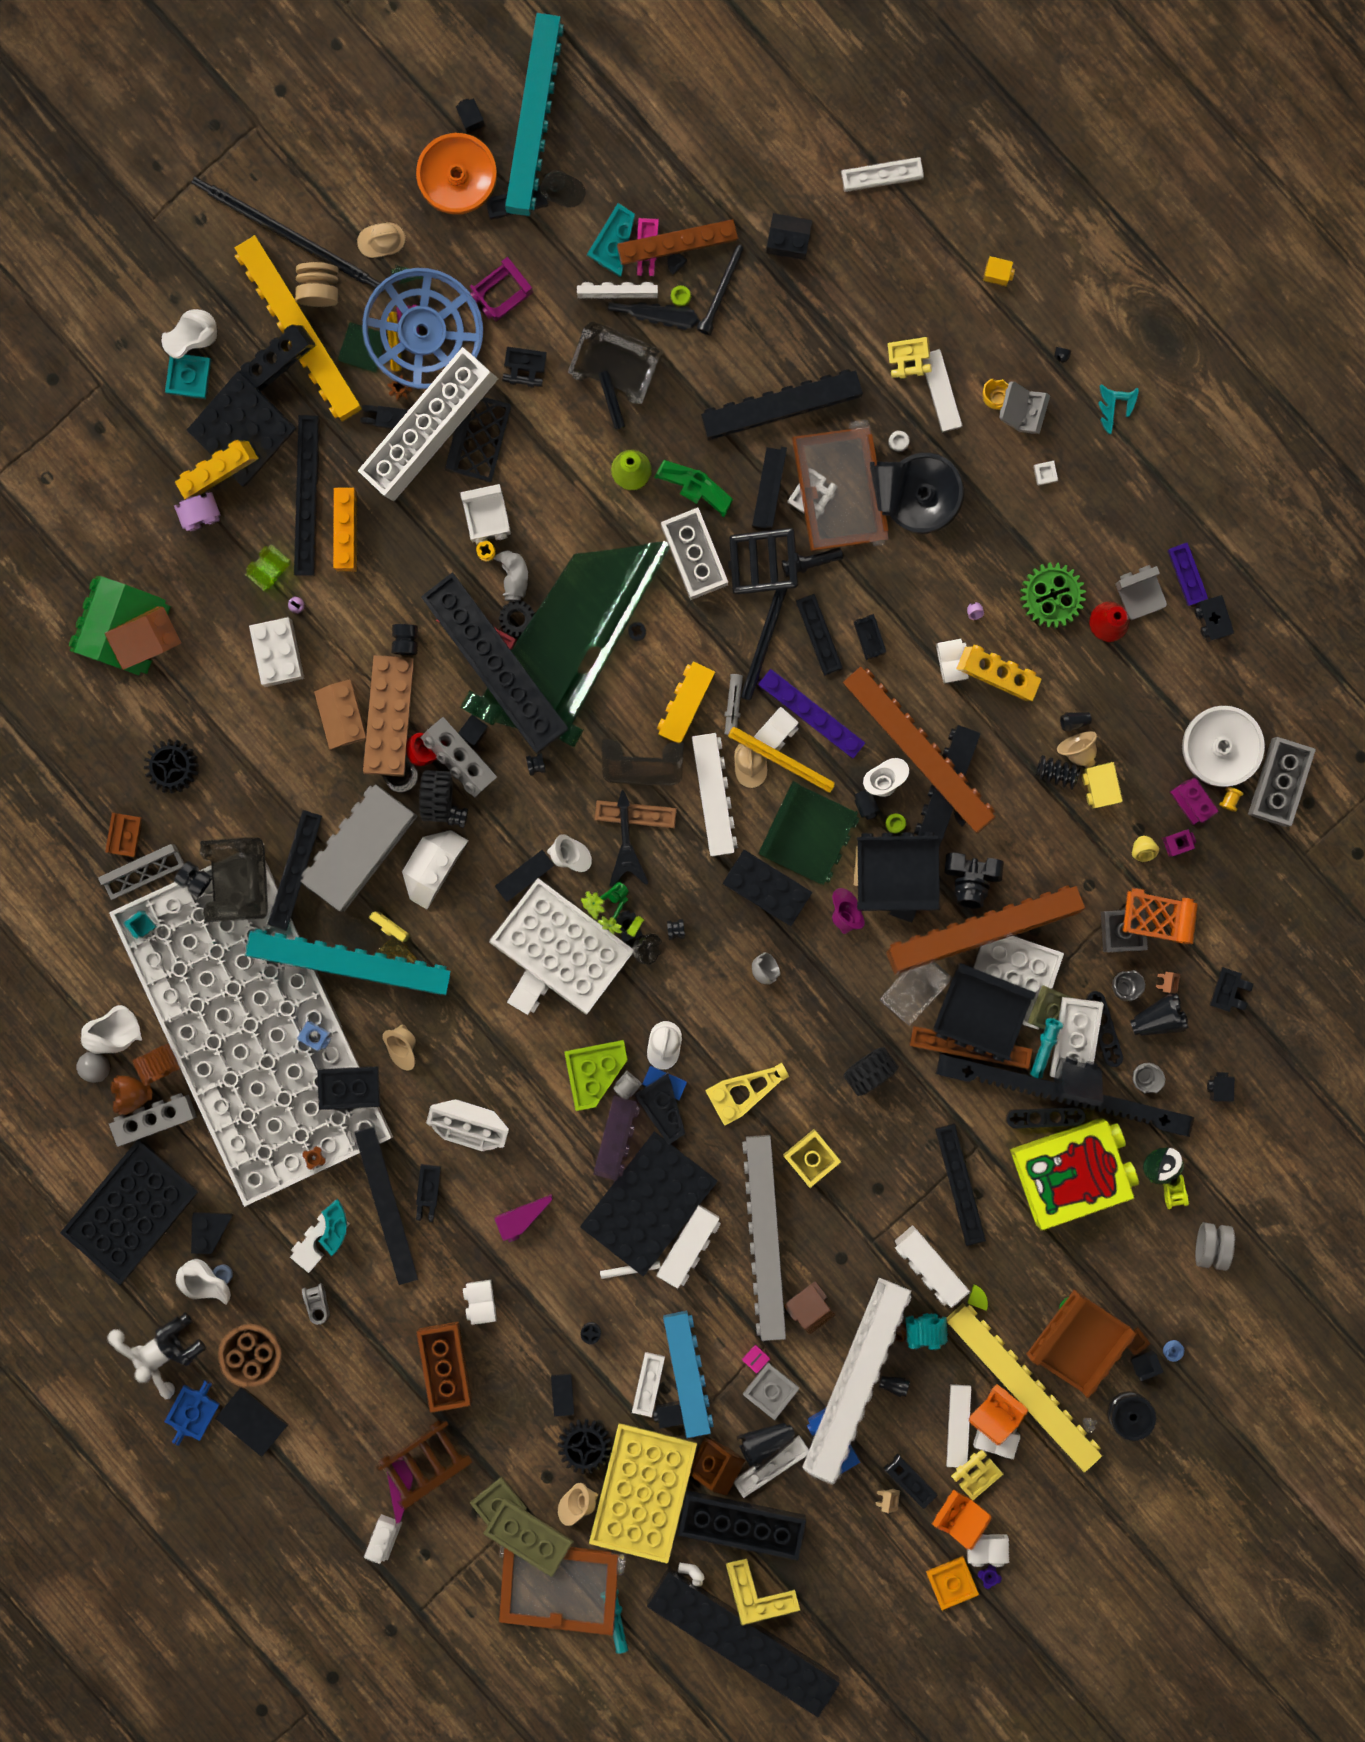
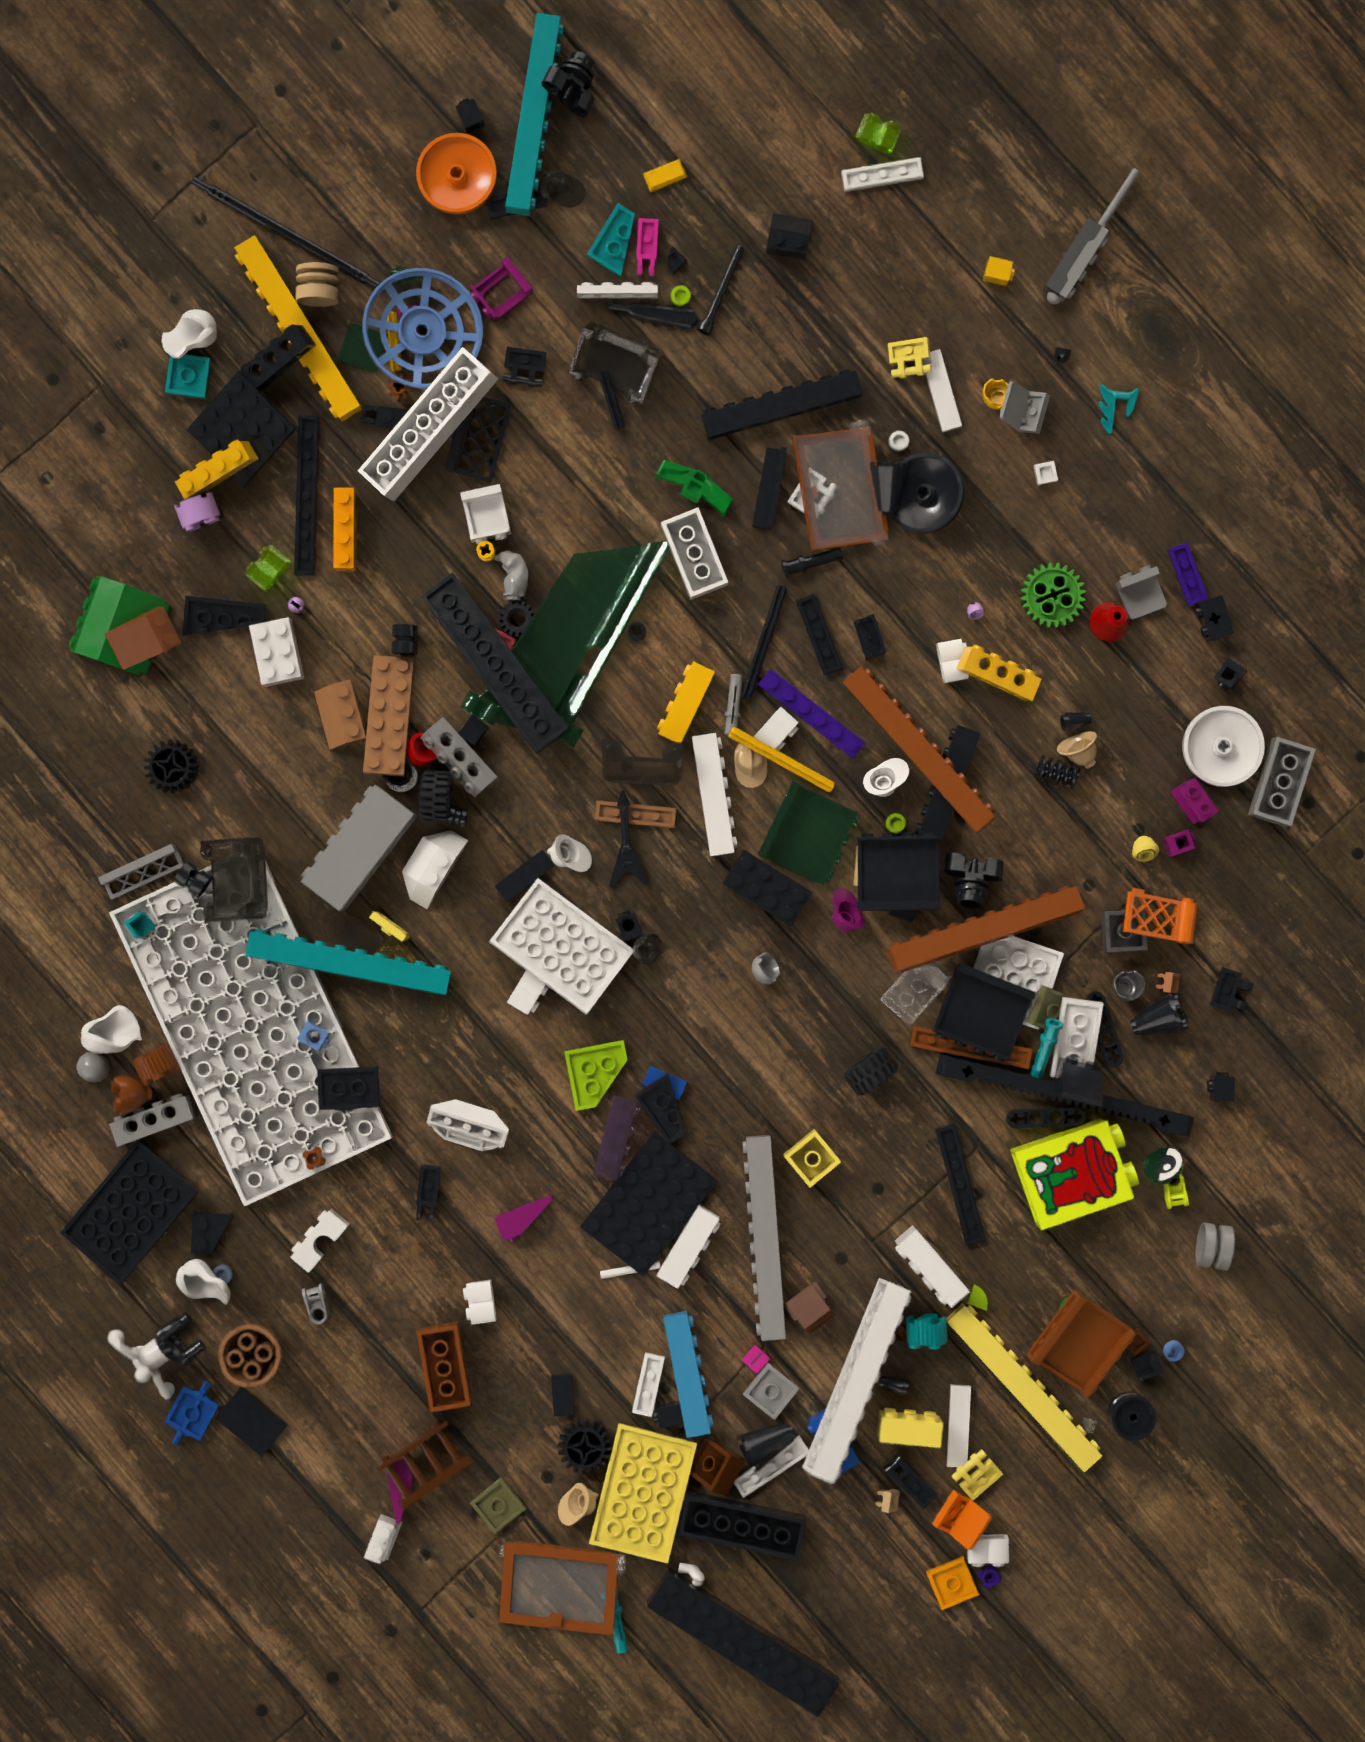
dark orange plate [105,813,142,857] -> none
black tile [267,810,322,931] -> none
teal tile [319,1199,347,1256] -> none
black tile [354,1126,418,1285] -> none
tan piece [357,223,405,258] -> none
tan piece [383,1025,416,1071] -> none
olive tile [483,1498,574,1577] -> none
black wheel [526,753,546,776] -> none
black wheel [580,1322,601,1344] -> none
plant [581,882,629,934] -> none
lime cone [611,450,651,490] -> none
light grey piece [614,1071,642,1100] -> none
dark orange plate [617,219,738,265] -> none
lime tile [627,916,644,937] -> none
white piece [647,1021,682,1069] -> none
black wheel [667,919,685,940] -> none
light yellow plate [705,1063,789,1126] -> none
light yellow plate [726,1559,800,1625] -> none
black bar [728,528,799,595] -> none
black brick [854,790,880,820] -> none
orange bracket [969,1384,1029,1445] -> none
white brick [973,1429,1021,1459] -> none
light yellow slope [1082,762,1123,809] -> none
light grey hair [1132,1063,1166,1093] -> none
yellow bush [1219,786,1244,812] -> none
none -> black wing [182,596,267,636]
none -> black beam [541,51,595,117]
none -> yellow tile [643,159,687,193]
none -> clear neon green brick [854,113,902,155]
none -> light yellow piece [877,1407,943,1448]
none -> piece [1043,168,1140,305]
none -> black brick [1215,657,1248,691]

